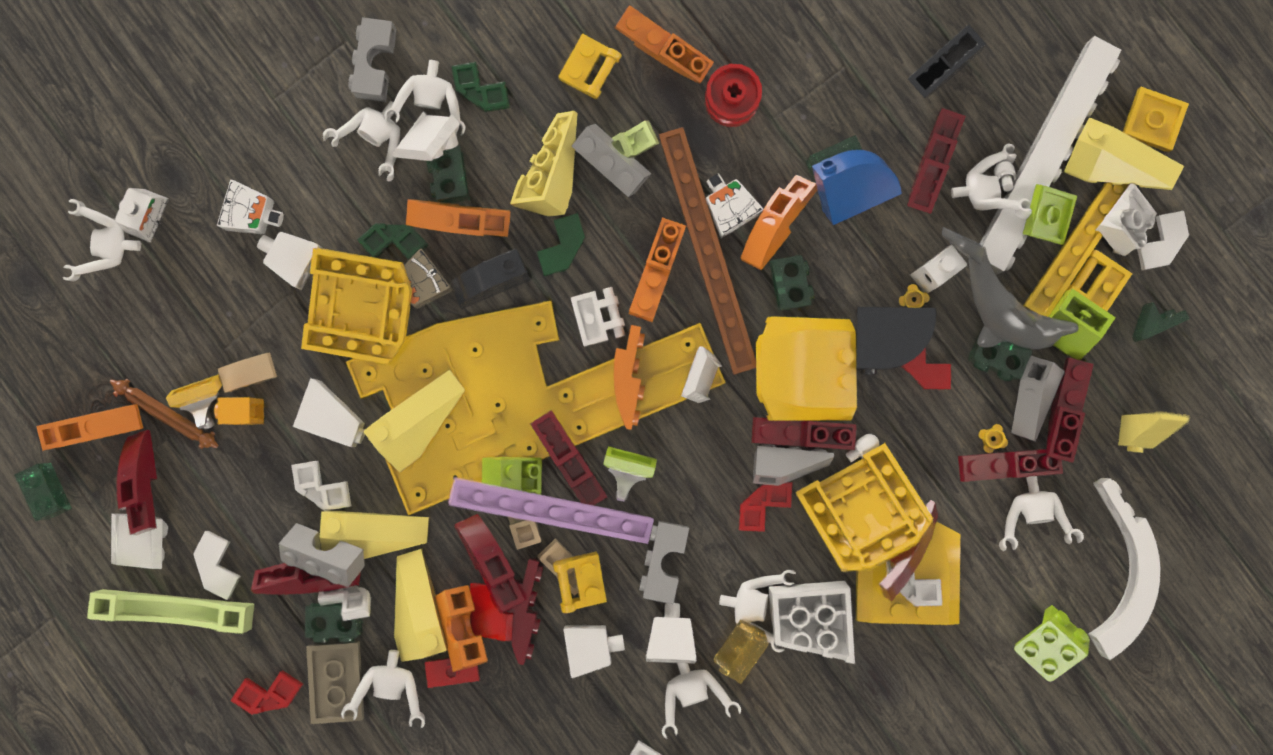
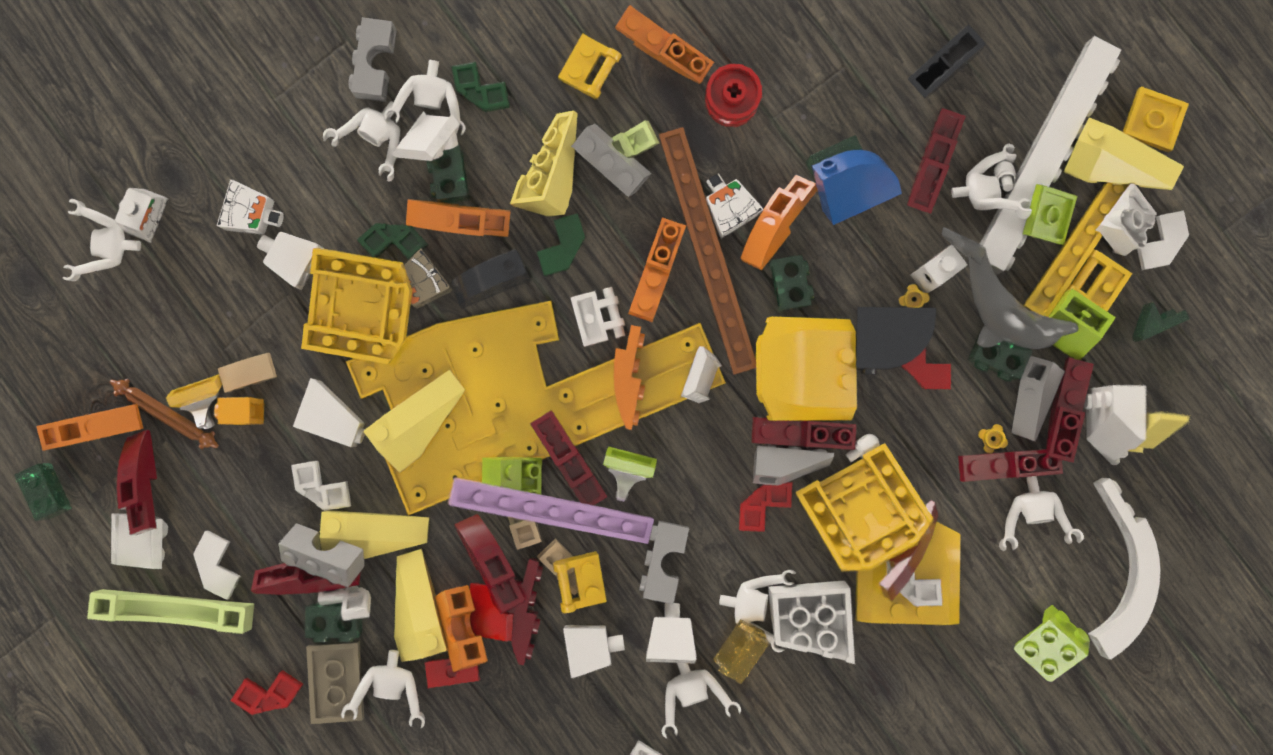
none -> white wedge [1084,386,1146,465]

